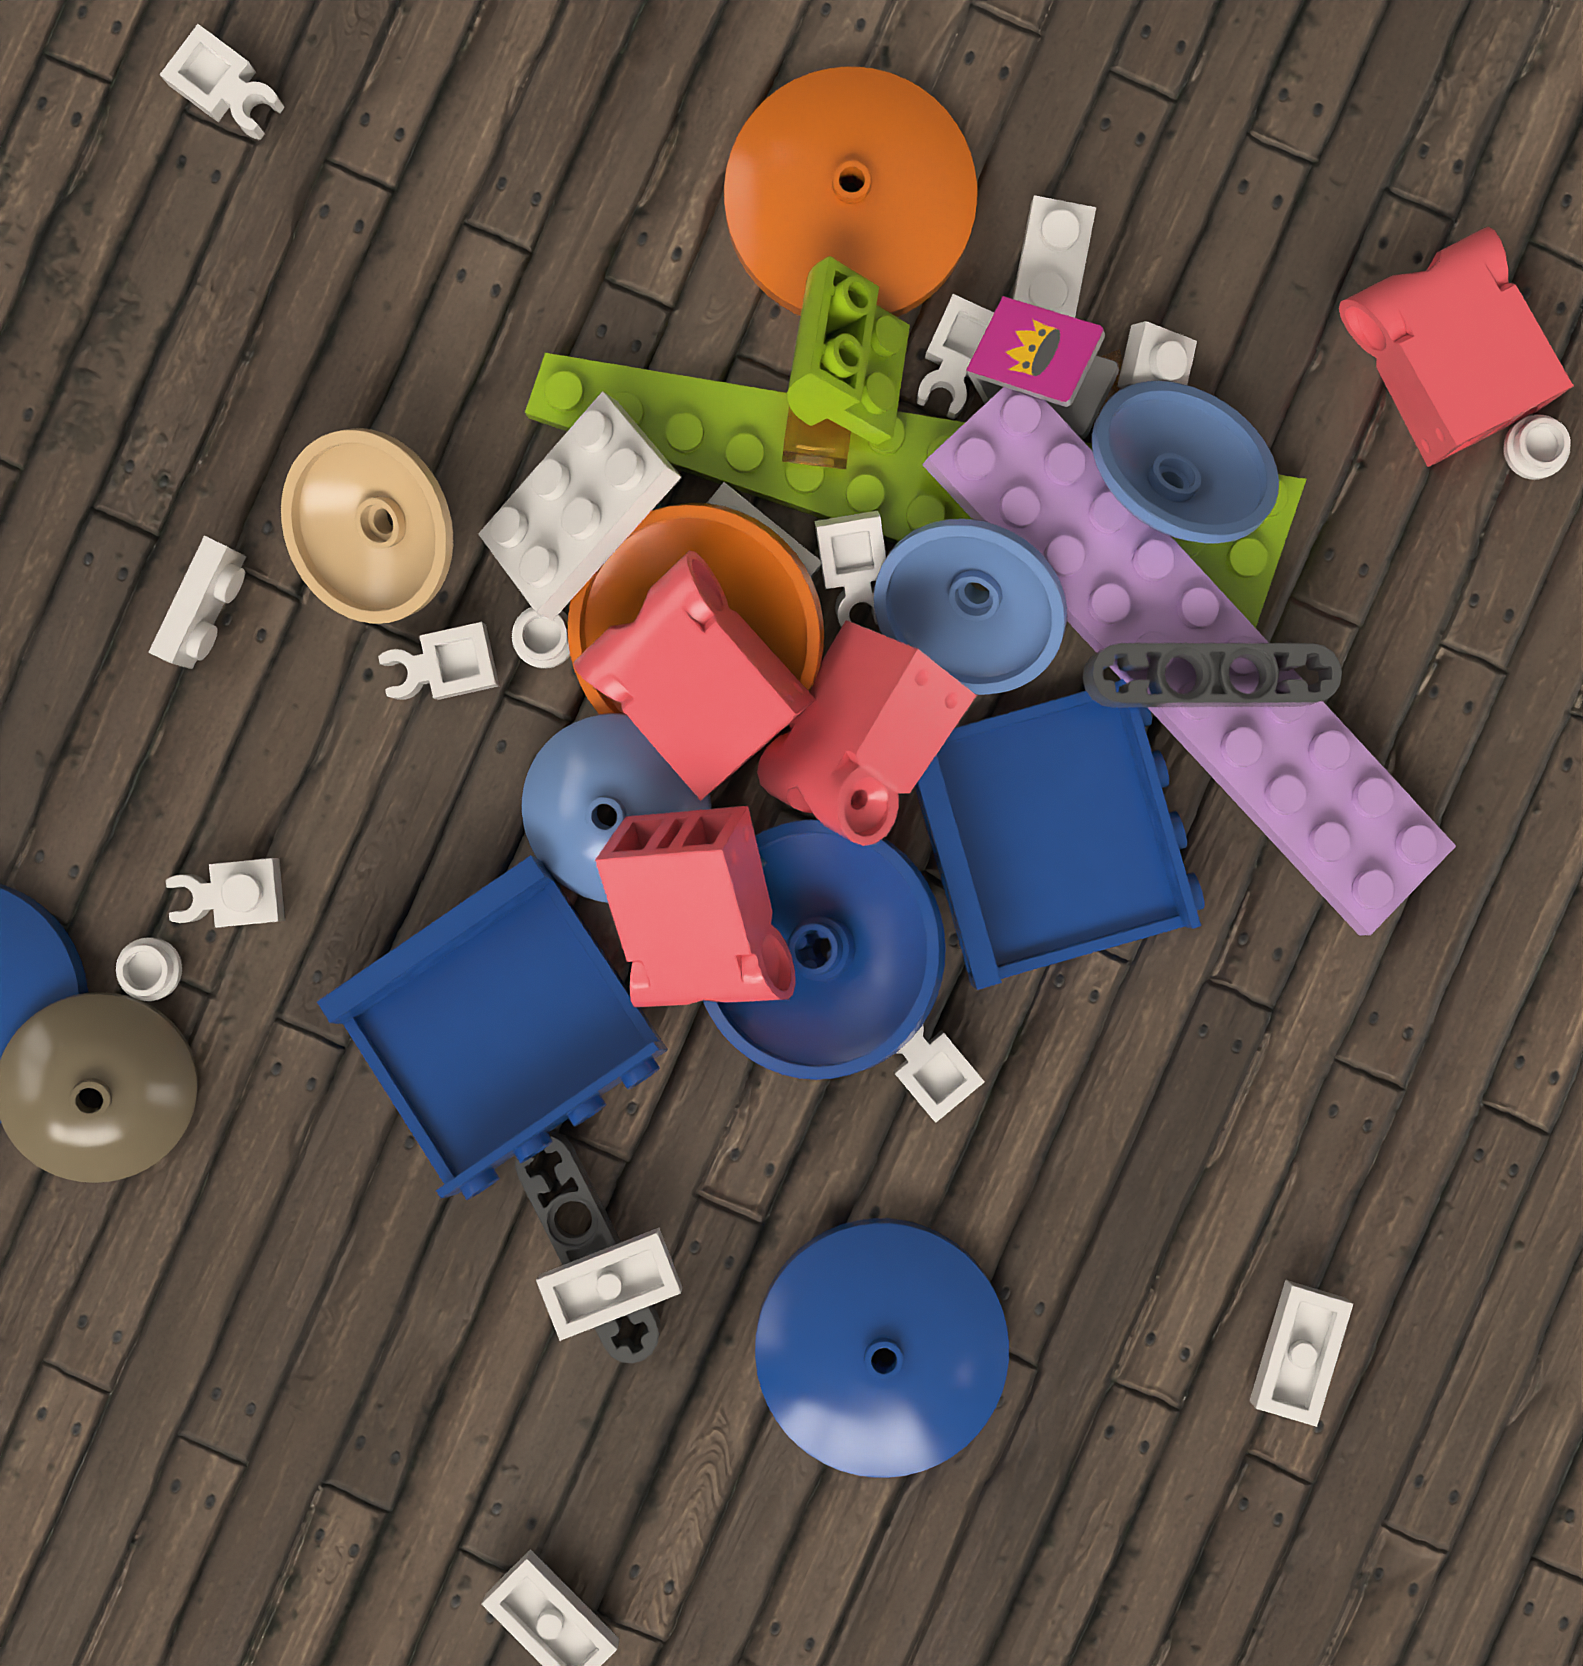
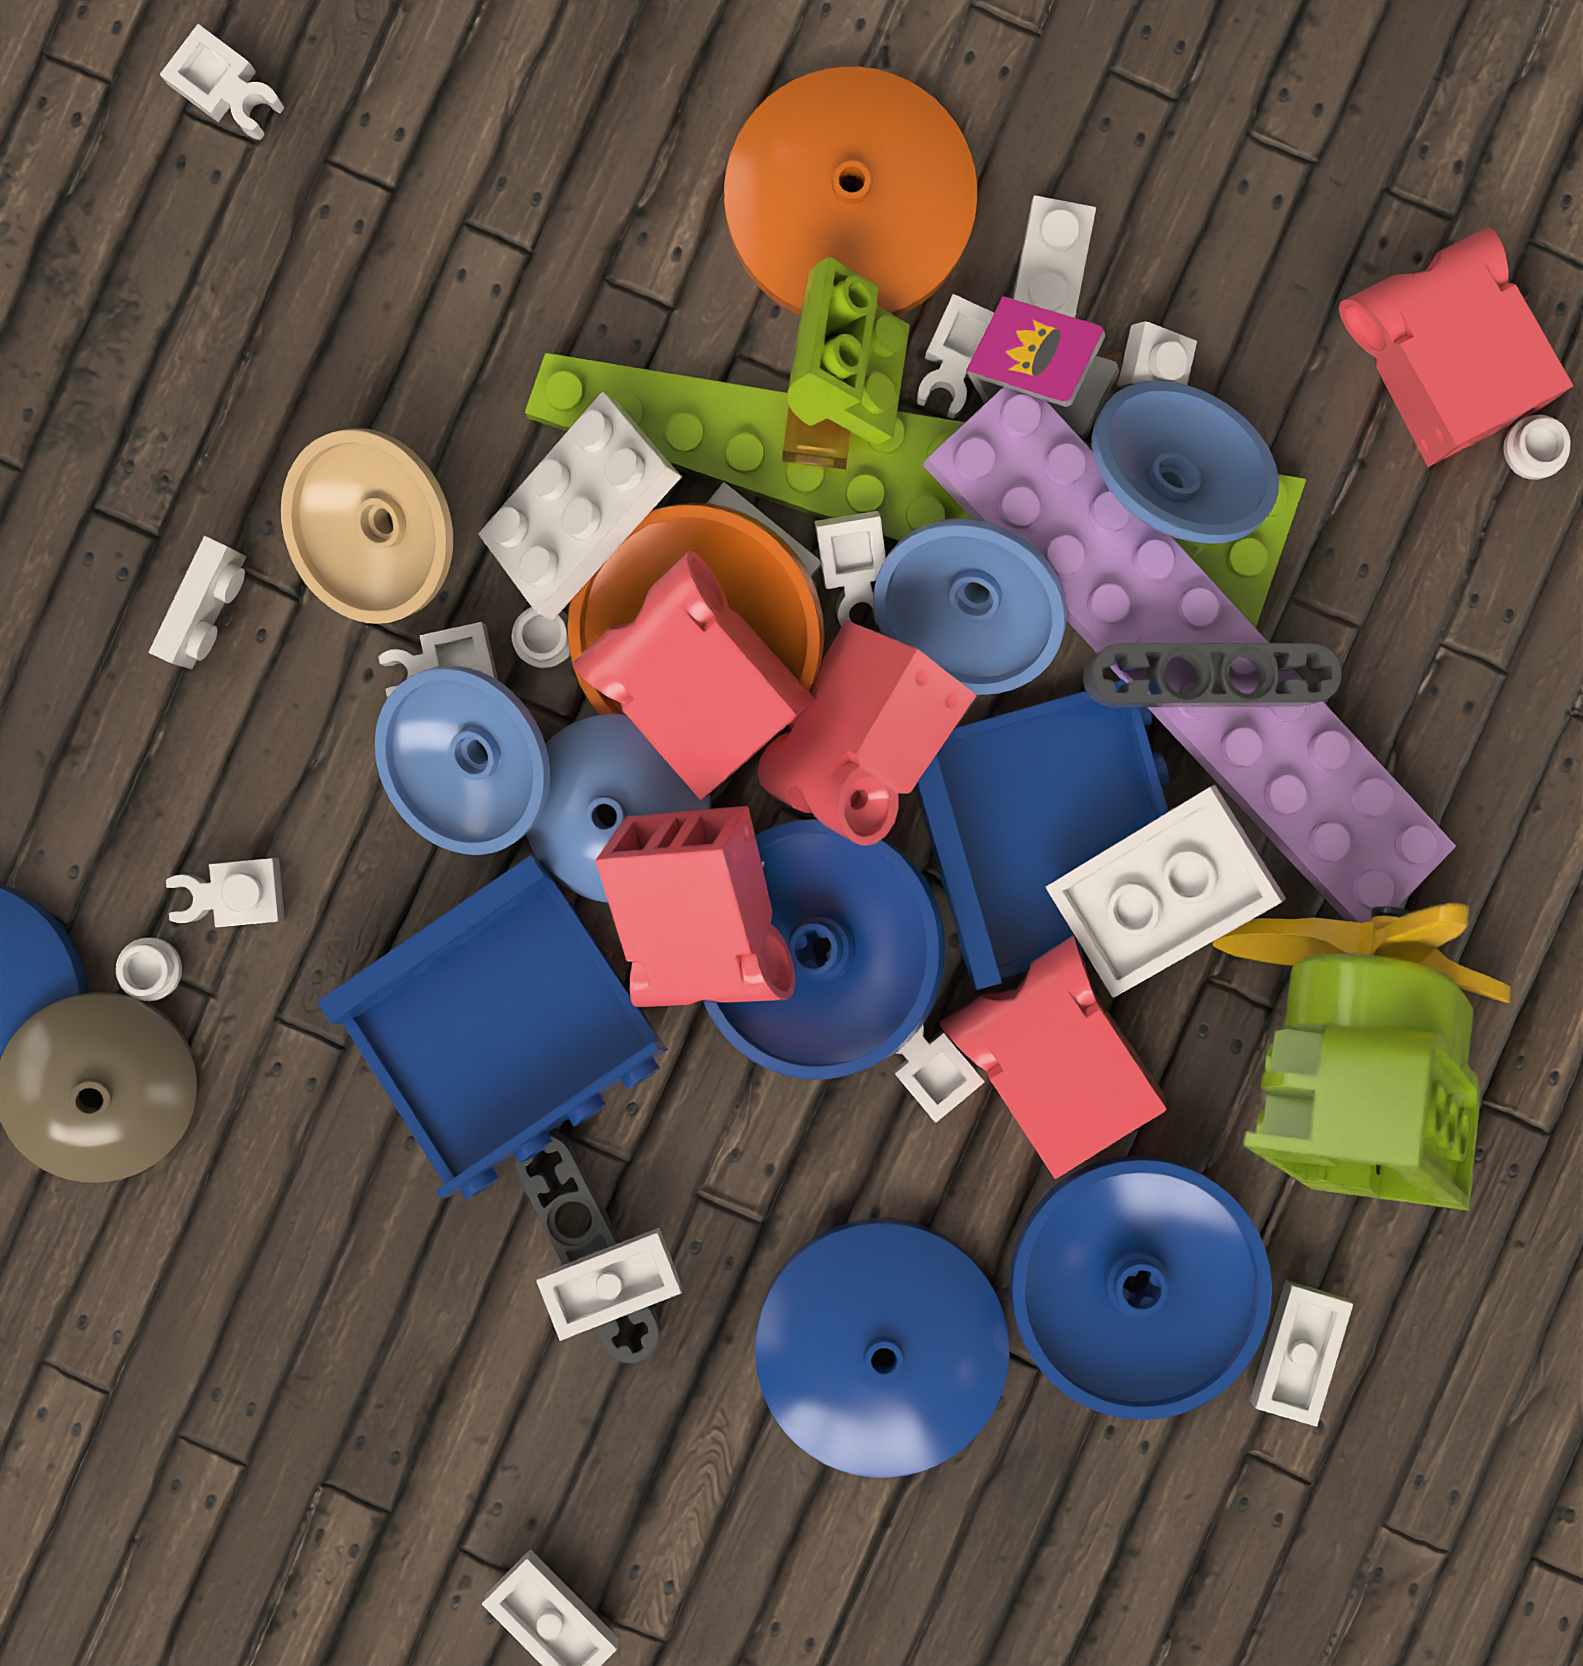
none -> medium blue dish [375,666,550,855]
none -> coral piece [939,935,1167,1179]
none -> blue dish [1010,1156,1272,1420]
none -> white plate [1046,785,1286,998]
none -> lime brick [1212,904,1511,1211]

